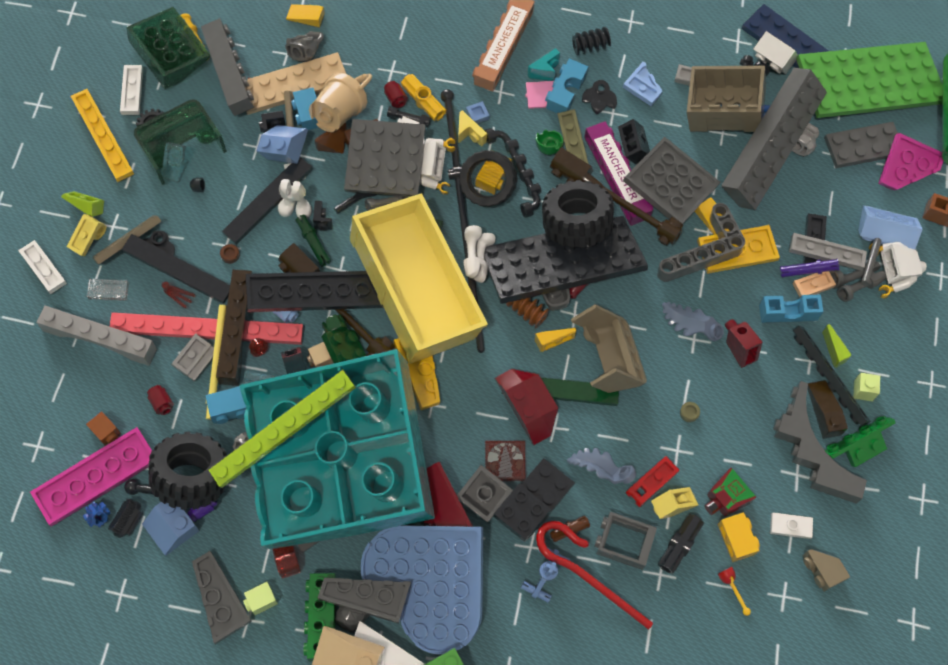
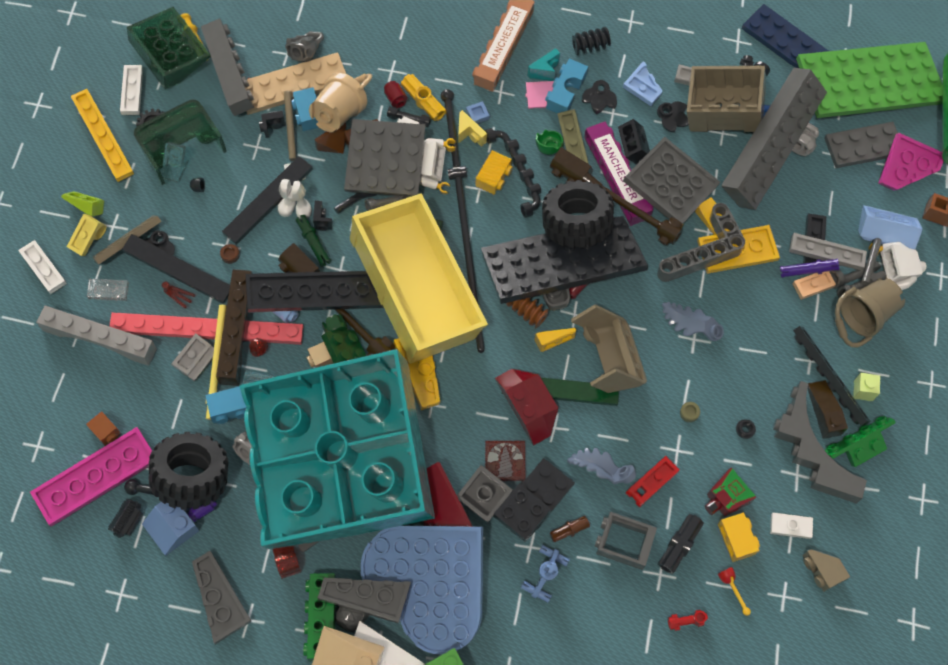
blue gear [83,501,111,528] -> none
dark red brick [147,385,174,415] -> none
lime plate [209,370,356,488] -> none
yellowish green brick [243,582,278,615] -> none
medium blue slope [256,125,308,164] -> none
black brick [281,347,307,374] -> none
yellow slope [286,4,325,28] -> none
black tyre [459,150,518,207] -> none
white piece [464,225,496,283] -> none
red piece [536,521,653,630] -> none
light yellow slope [651,487,698,519] -> none
dark red torso [725,319,763,368] -> none
white brick [753,31,798,74] -> none
dark azure arch [759,295,823,323] -> none
lime slope [822,324,851,368] -> none
none -> black plate [657,101,689,132]
none -> red bar [667,609,708,631]
none -> black plate [736,419,756,439]
none -> dark tan piece [835,278,905,348]

